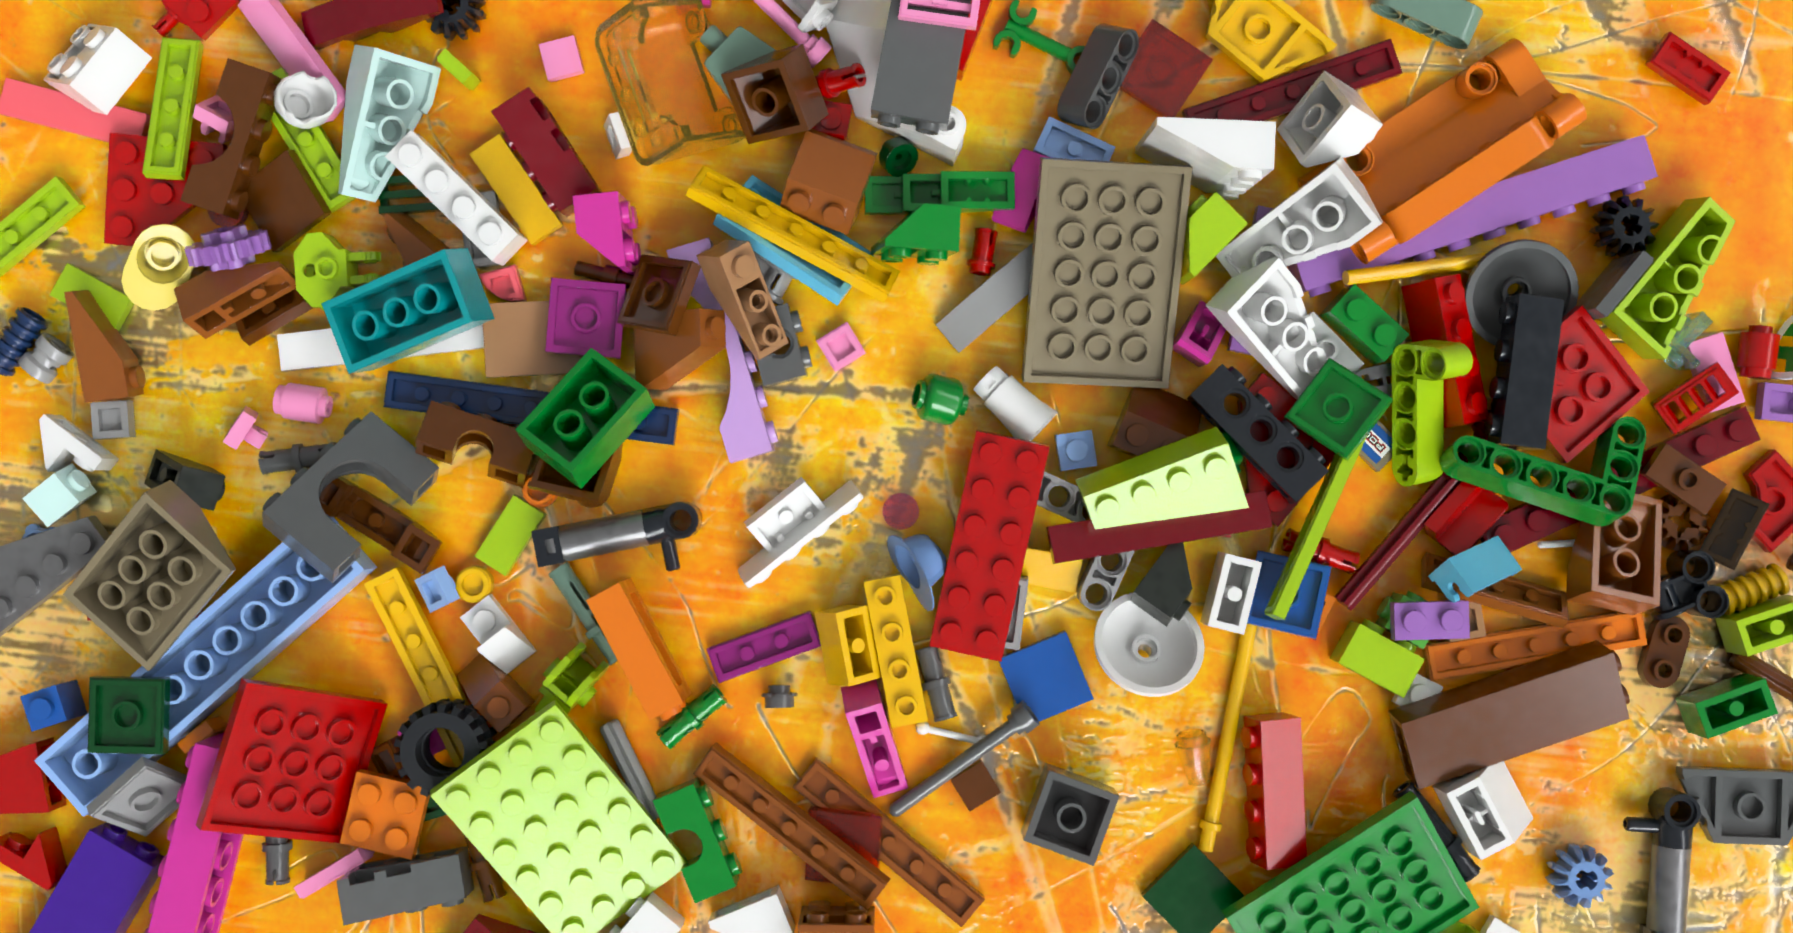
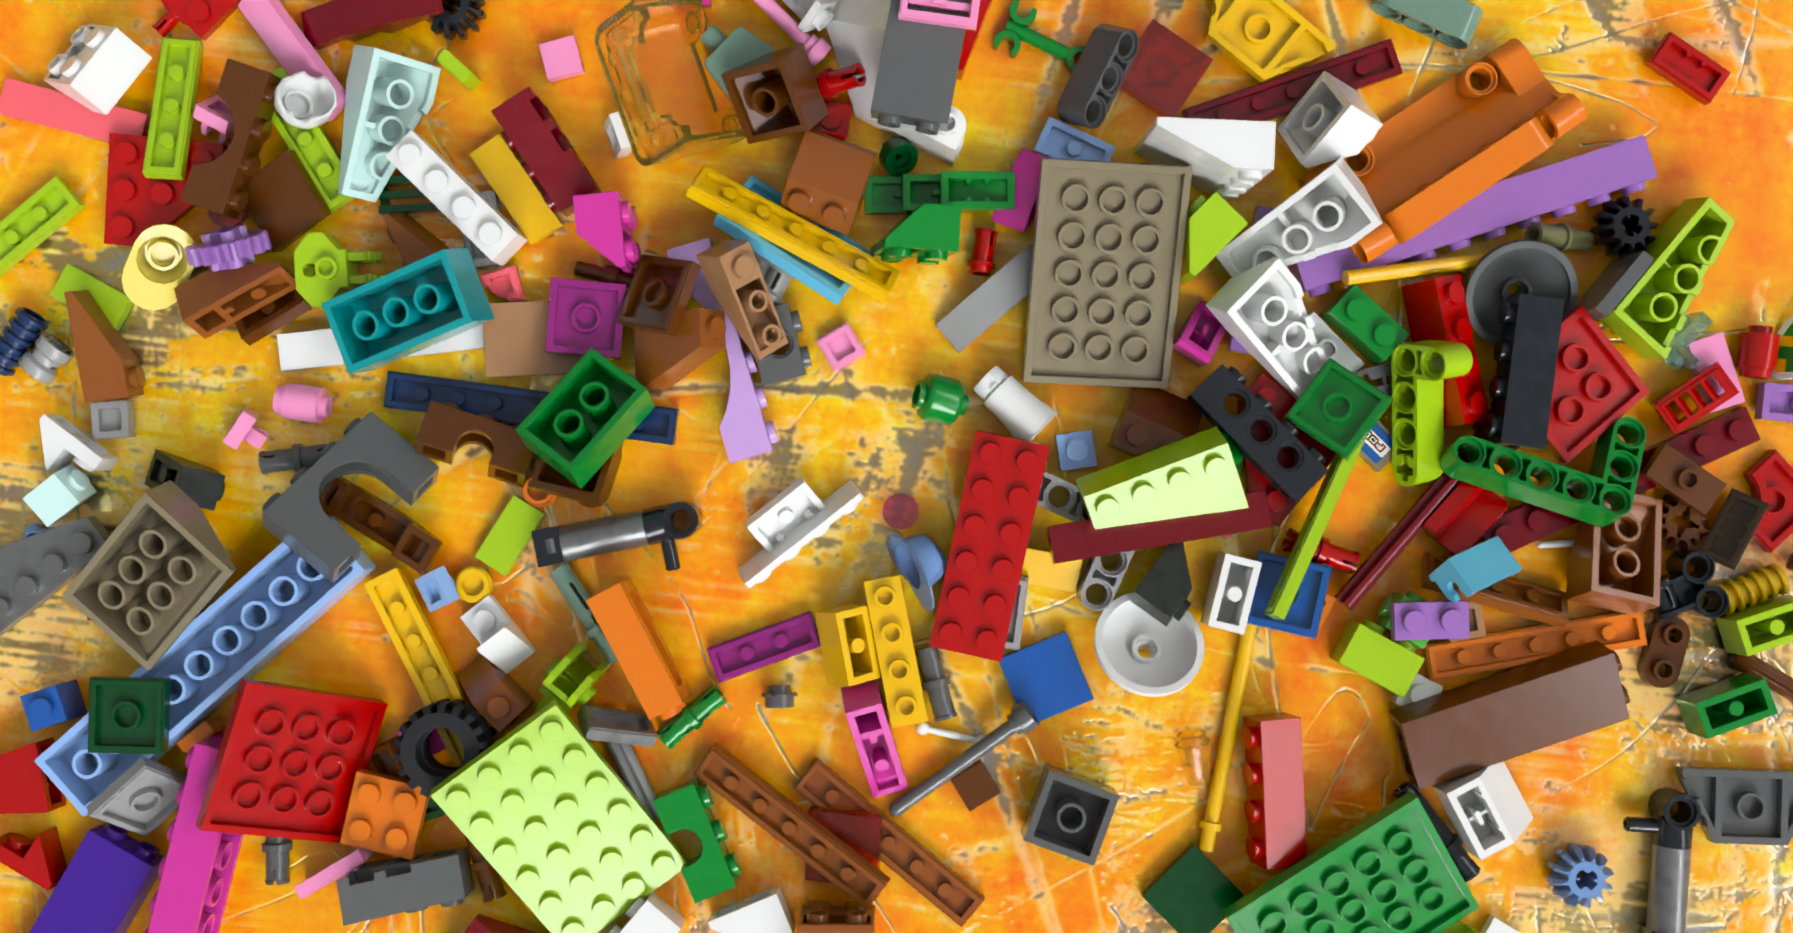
none -> flat silver tile [577,705,658,747]
none -> olive axle [1525,222,1595,252]

